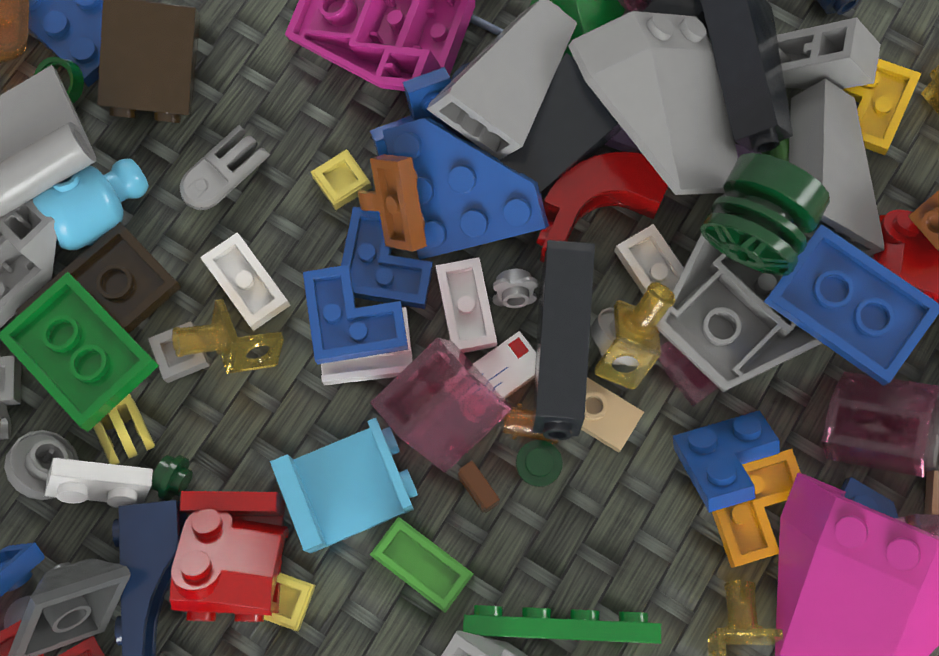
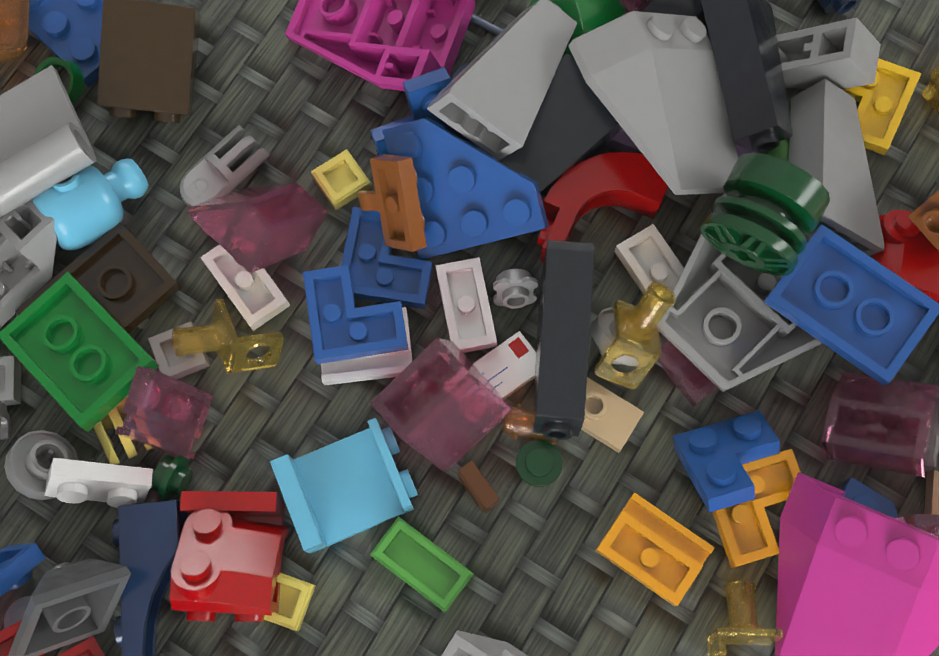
green plate [463,605,661,644] -> none
none -> clear pink plate [115,366,213,459]
none -> clear pink slope [187,183,328,273]
none -> light orange plate [595,492,715,606]

